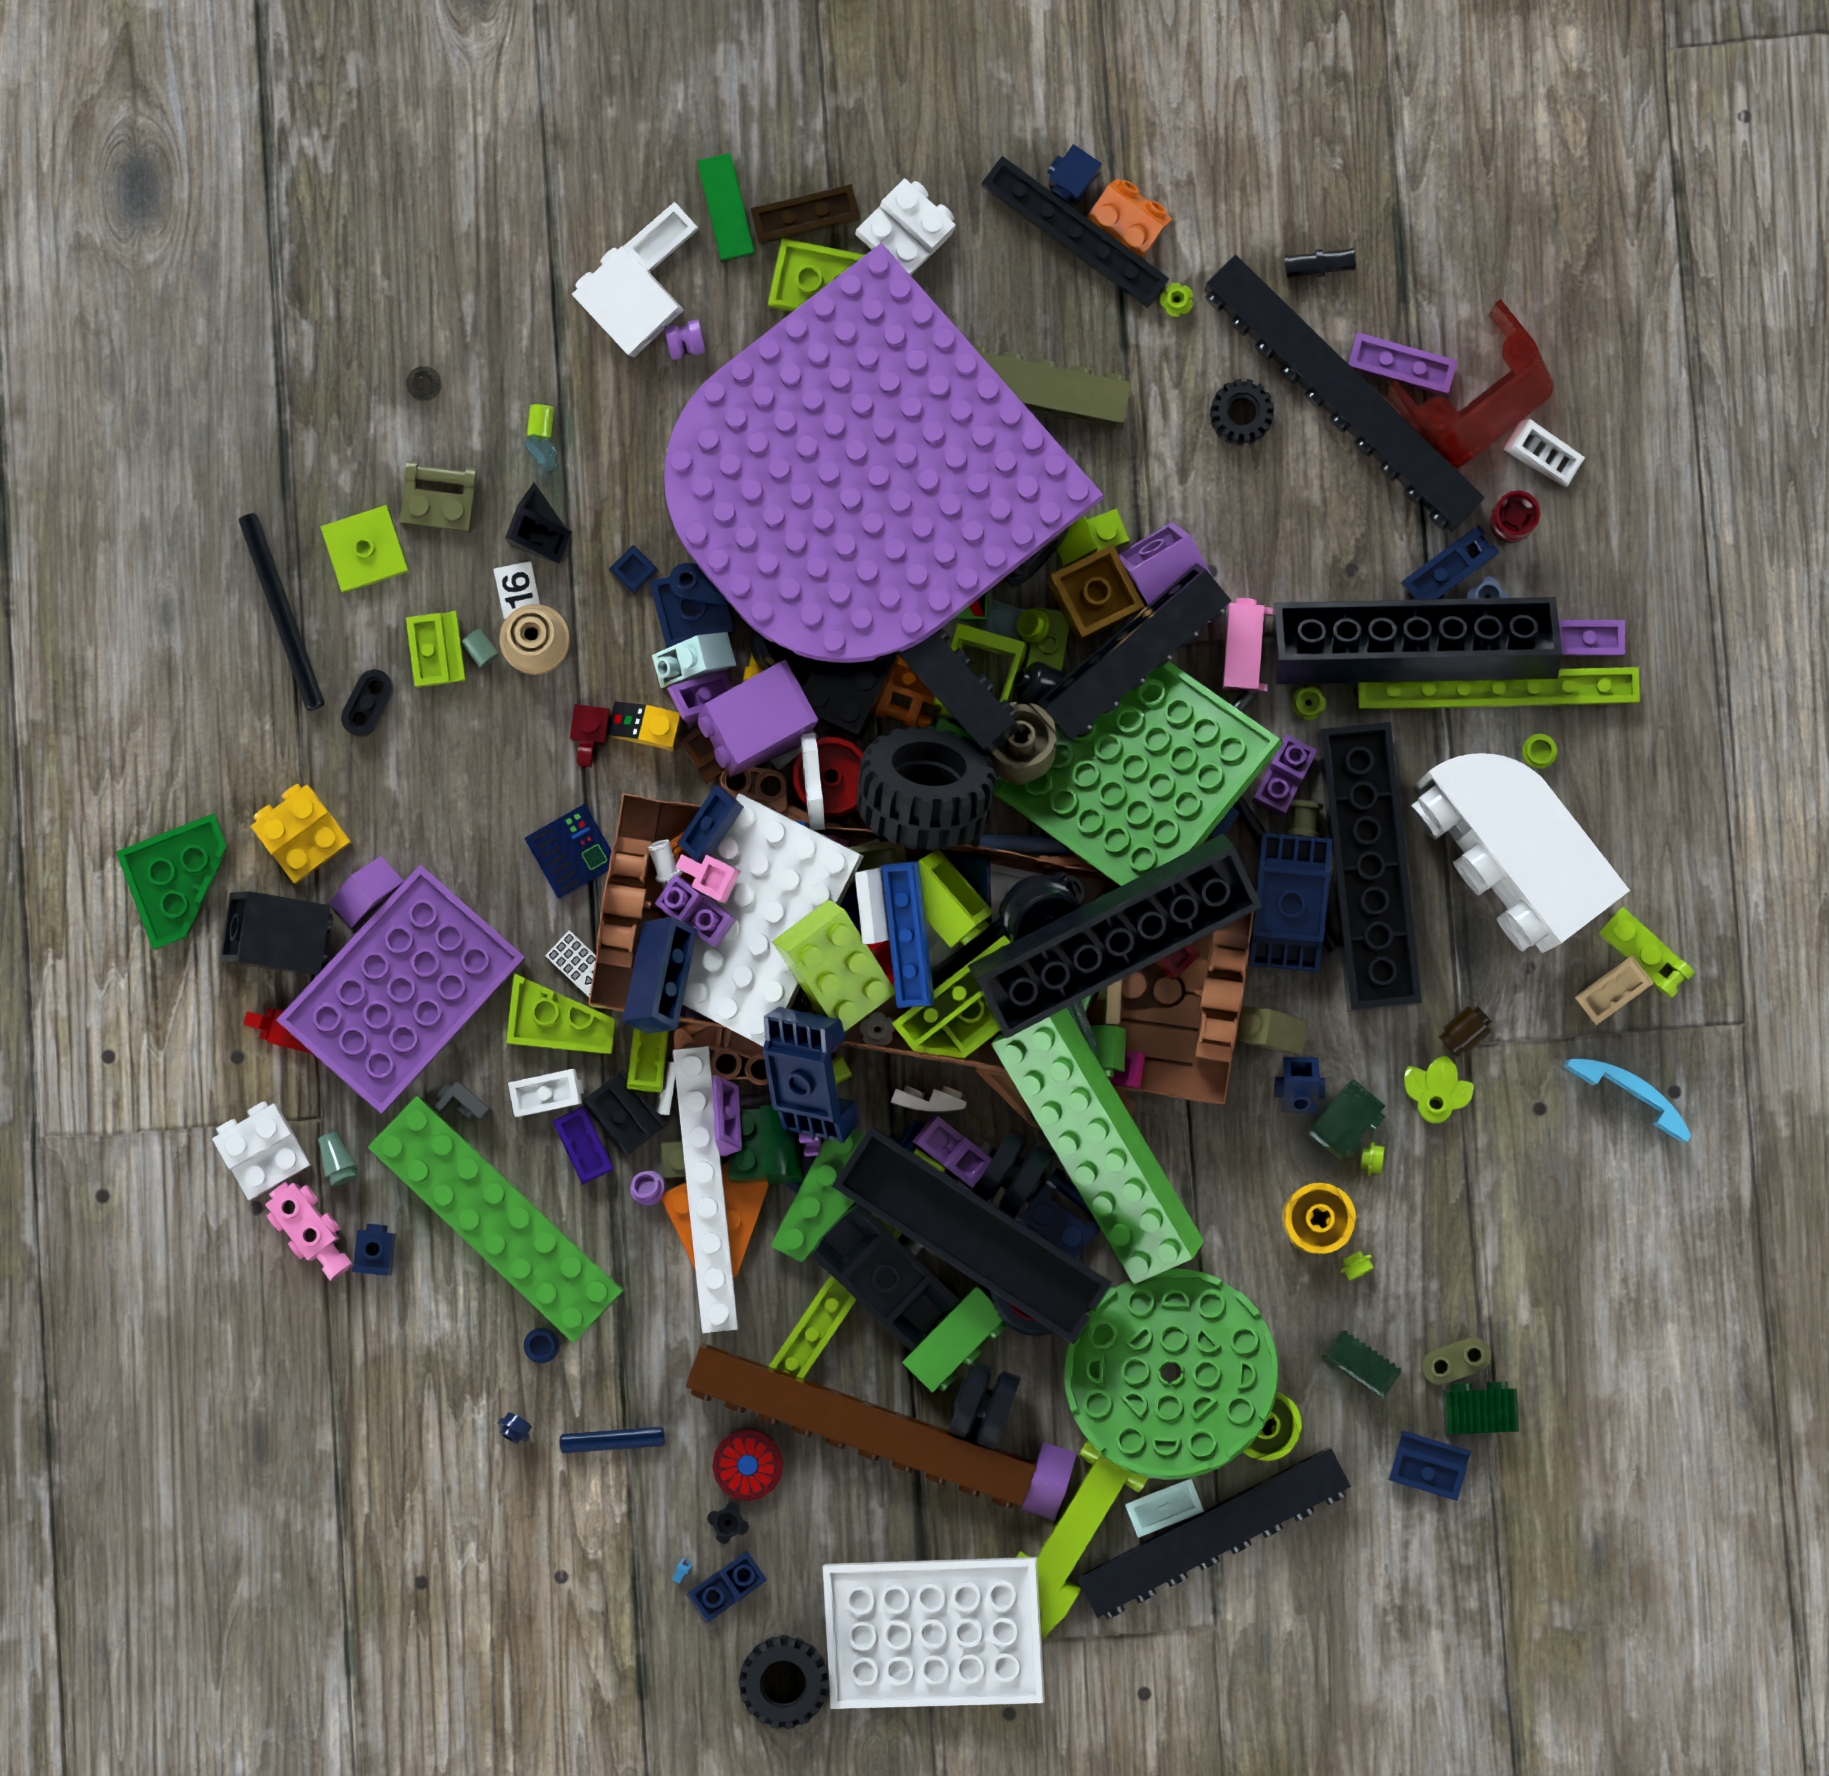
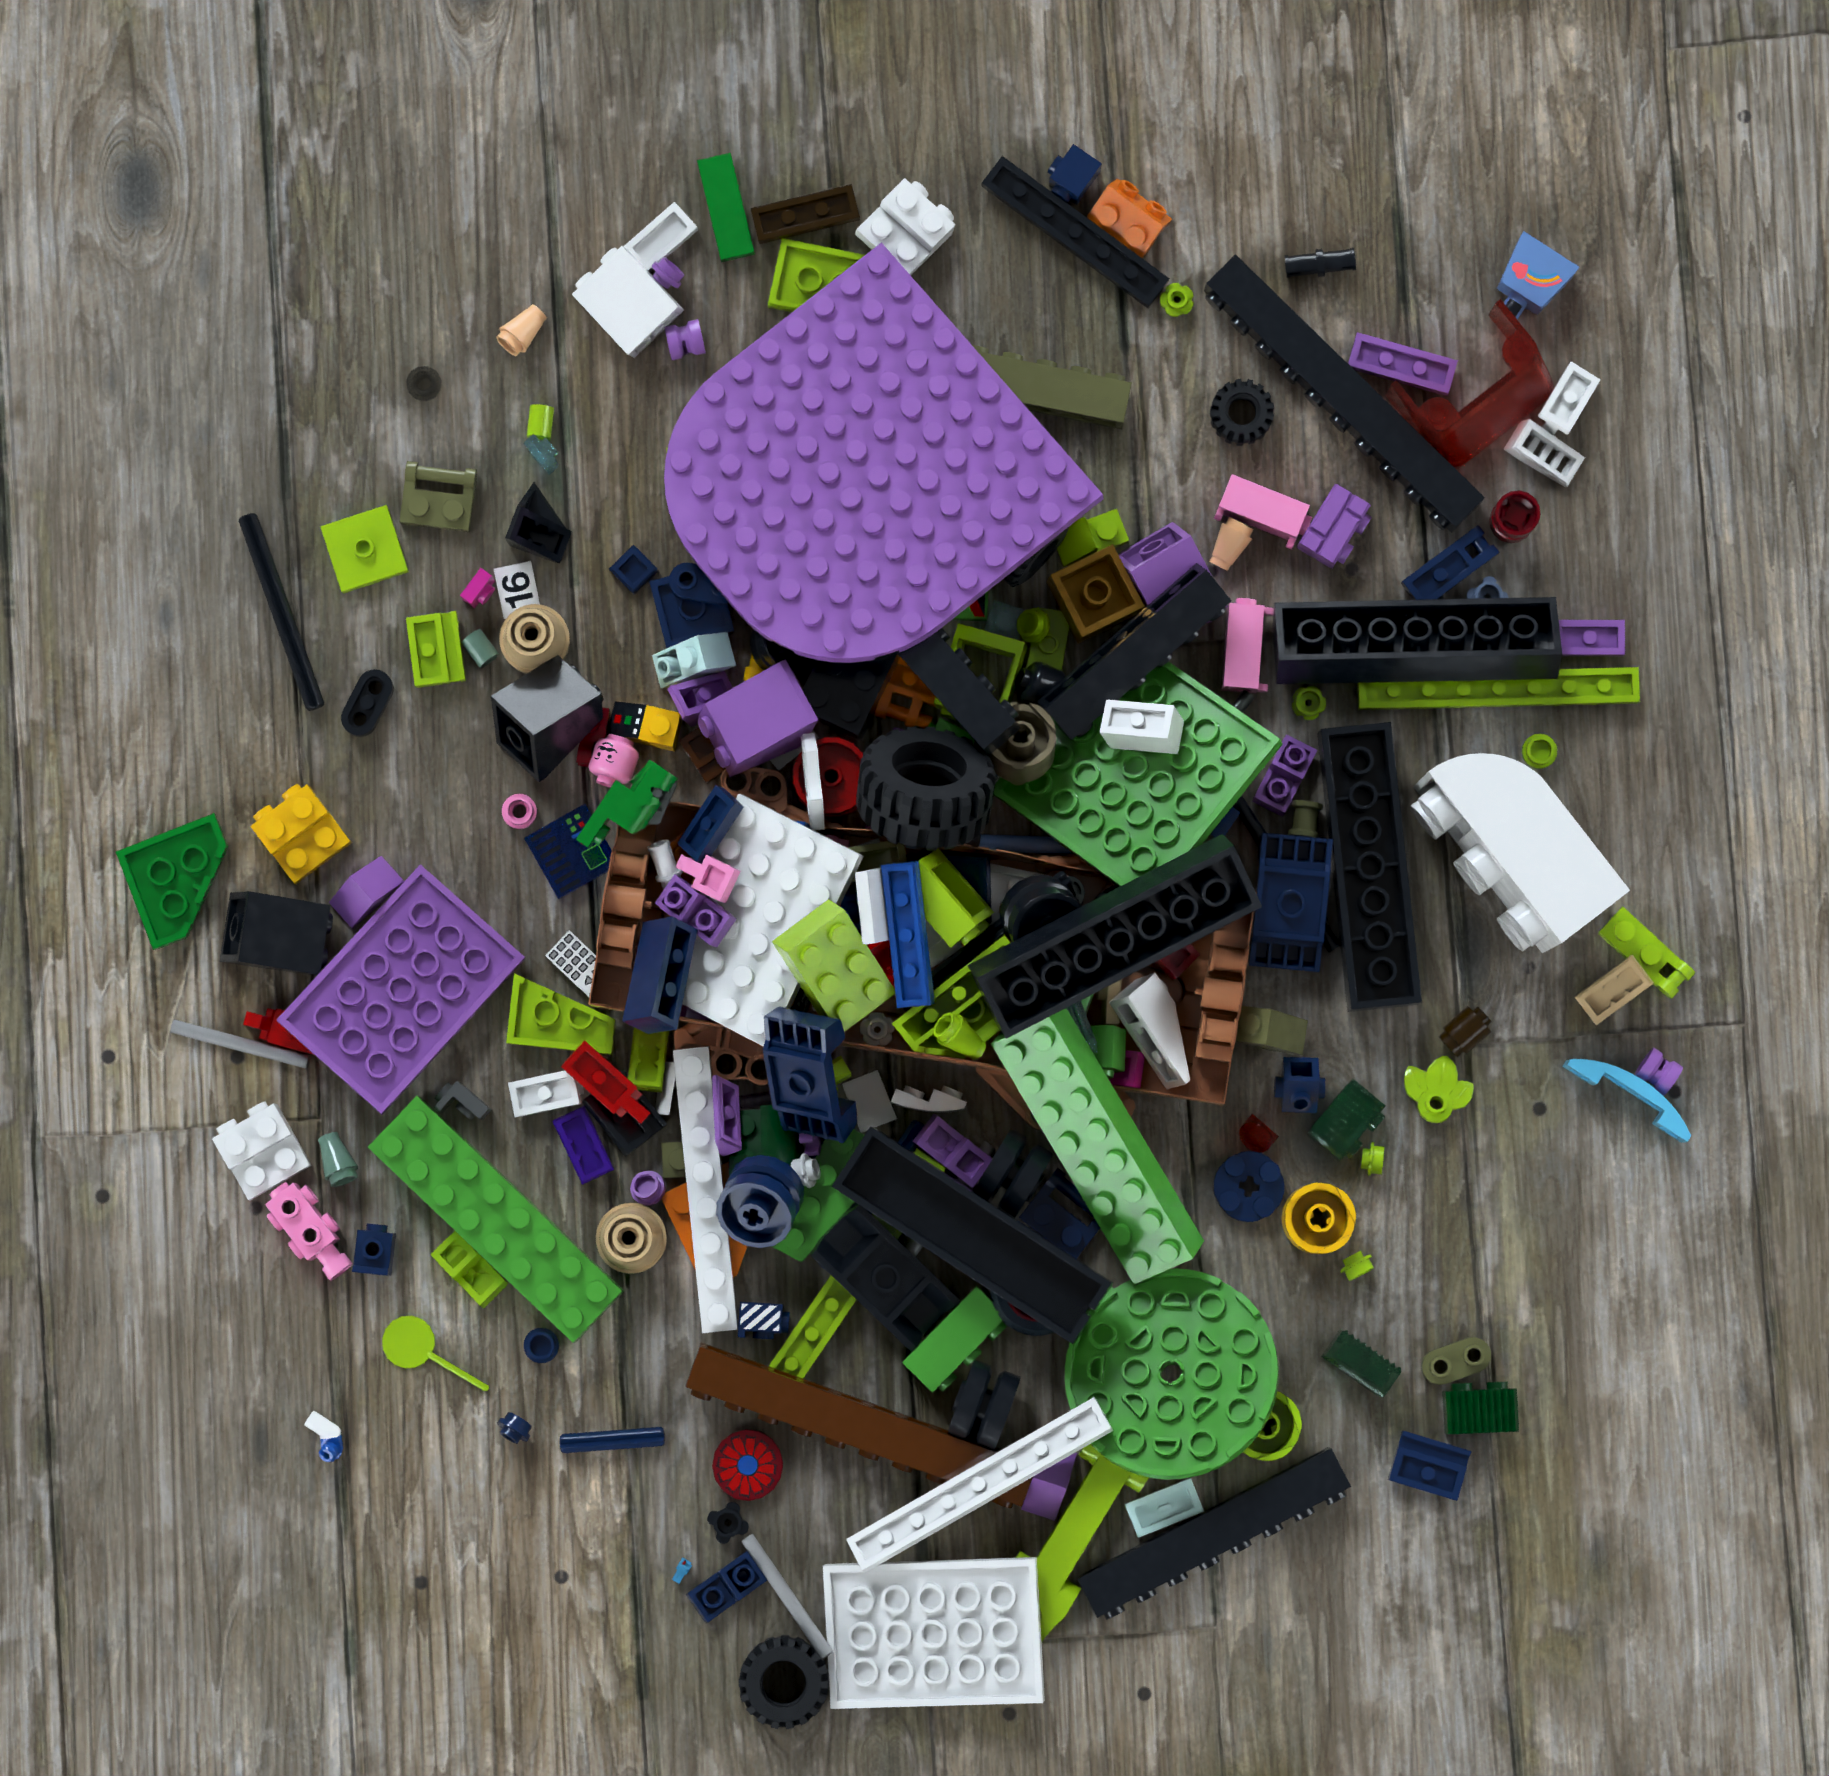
none -> light grey bar [170,1019,310,1069]
none -> arm [304,1411,343,1463]
none -> lime piece [382,1316,489,1392]
none -> lime slope [430,1231,509,1308]
none -> dark pink plate [460,568,495,609]
none -> black slope [491,655,604,782]
none -> light nougat cone [496,304,547,356]
none -> bright pink plate [502,794,537,829]
none -> red hinge [561,1040,650,1124]
none -> green plate [576,759,678,848]
none -> bright pink head [588,734,639,788]
none -> tan piece [596,1203,667,1274]
none -> medium lavender plate [652,257,684,289]
none -> dark blue wheel [716,1155,804,1248]
none -> dark blue brick [738,1301,790,1339]
none -> light grey bar [741,1534,833,1659]
none -> white plate [791,1153,821,1188]
none -> white sticker [842,1070,897,1133]
none -> white plate [846,1397,1113,1573]
none -> lime cone [933,1012,986,1060]
none -> white panel [1100,700,1184,754]
none -> white slope [1109,973,1190,1090]
none -> light nougat cone [1209,517,1254,571]
none -> dark blue plate [1213,1151,1285,1222]
none -> bright pink brick [1214,474,1312,550]
none -> clear red plate [1239,1113,1279,1153]
none -> medium lavender brick [1297,484,1372,569]
none -> medium blue torso [1497,231,1579,322]
none -> white plate [1538,362,1600,435]
none -> medium lavender wheel [1634,1047,1683,1096]

